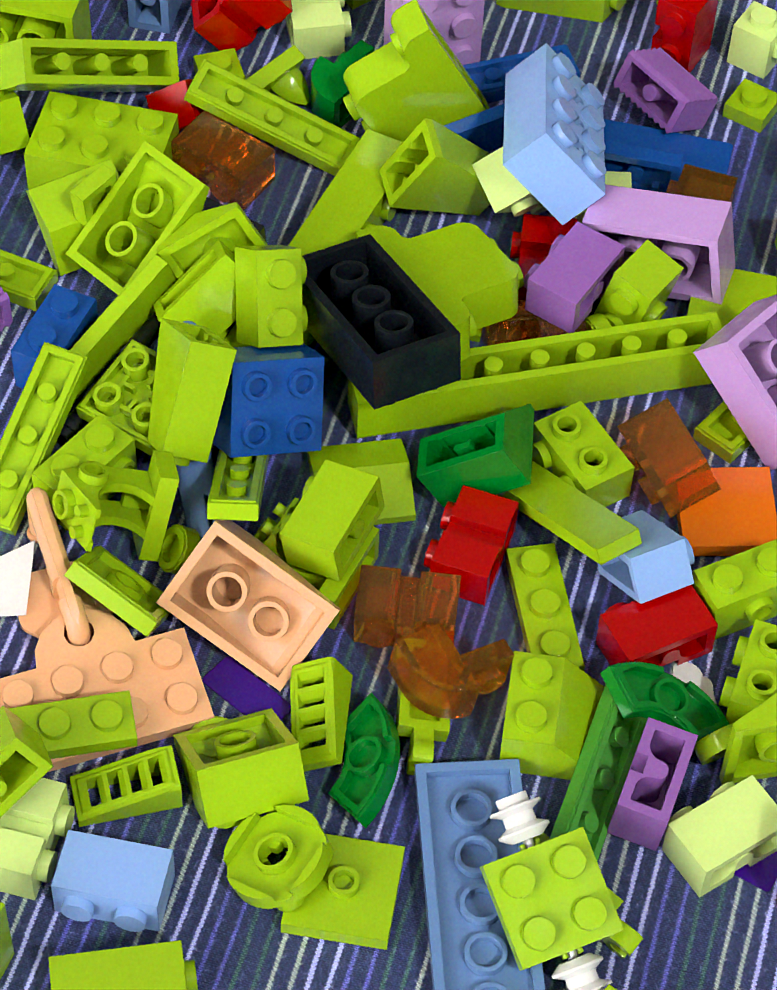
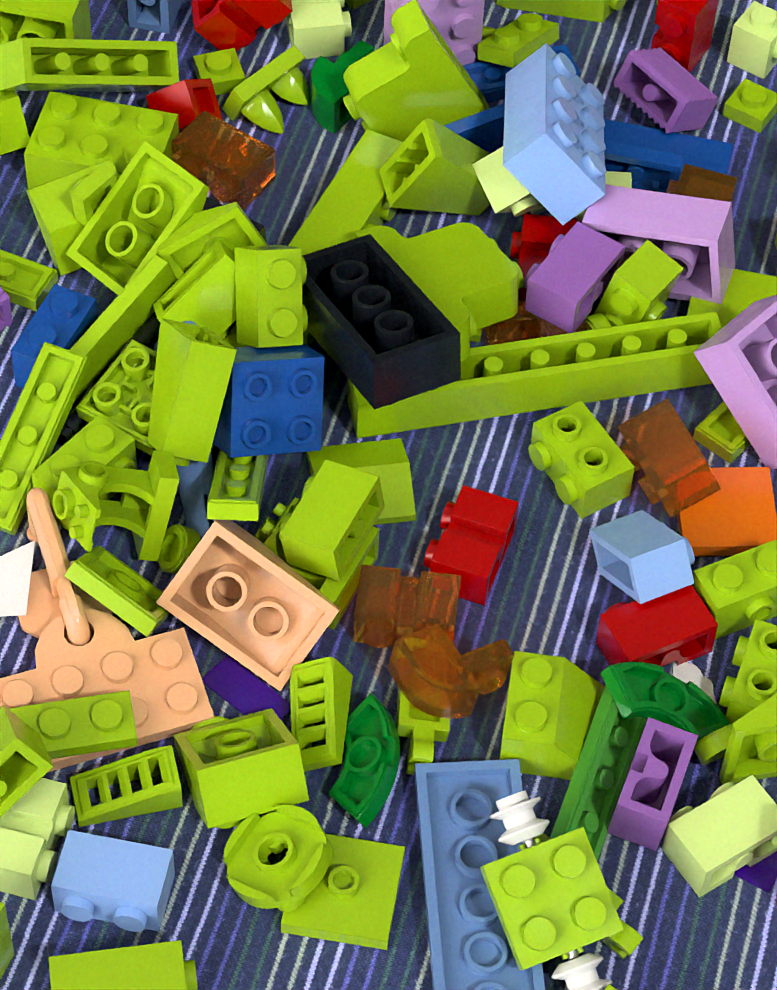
lime tile [184,59,361,176] -> none
green slope [417,404,535,508] -> none
lime tile [496,461,642,565] -> none
lime plate [505,543,585,671] -> none
none -> lime plate [478,13,559,68]

